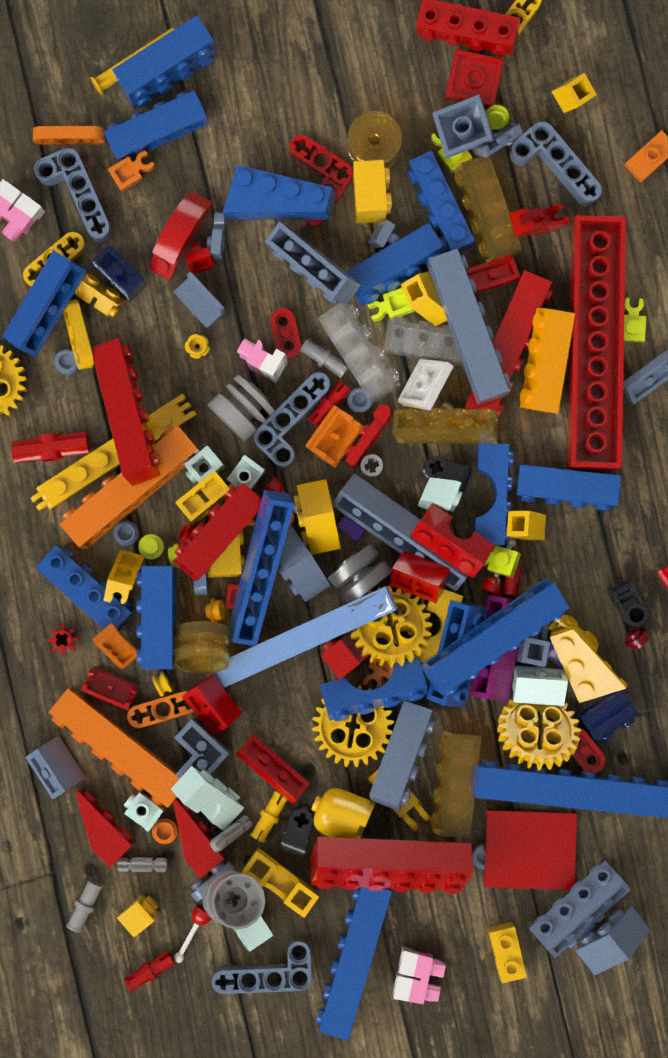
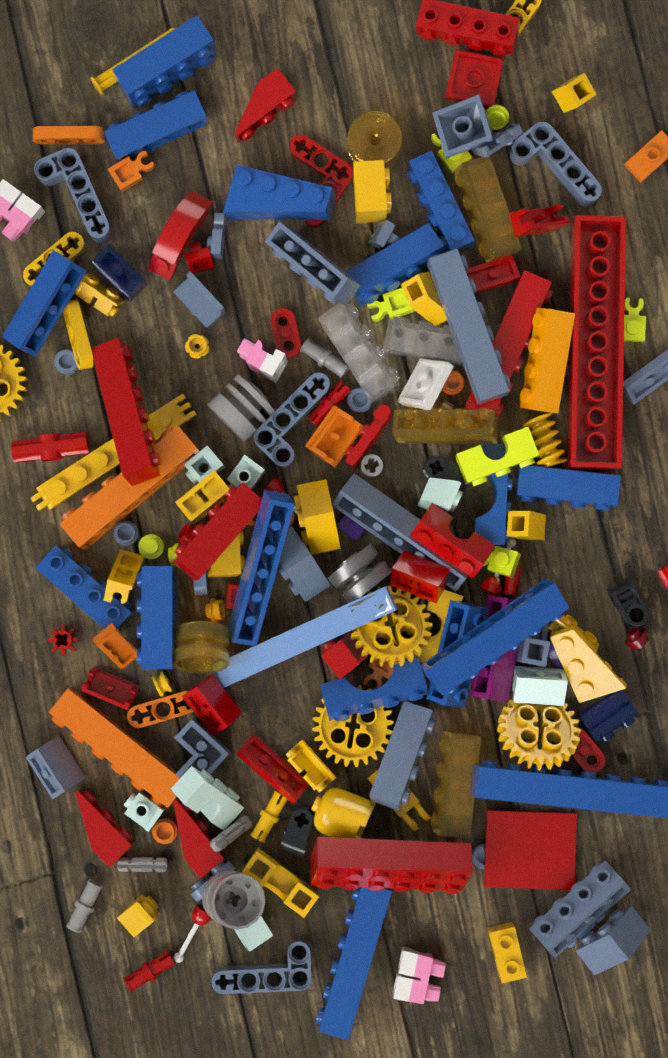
none -> red slope [234,68,296,143]
none -> yellow hinge [286,739,336,793]
none -> orange plate [442,370,465,395]
none -> neon yellow arch [455,427,539,487]
none -> yellow piece [523,413,568,468]

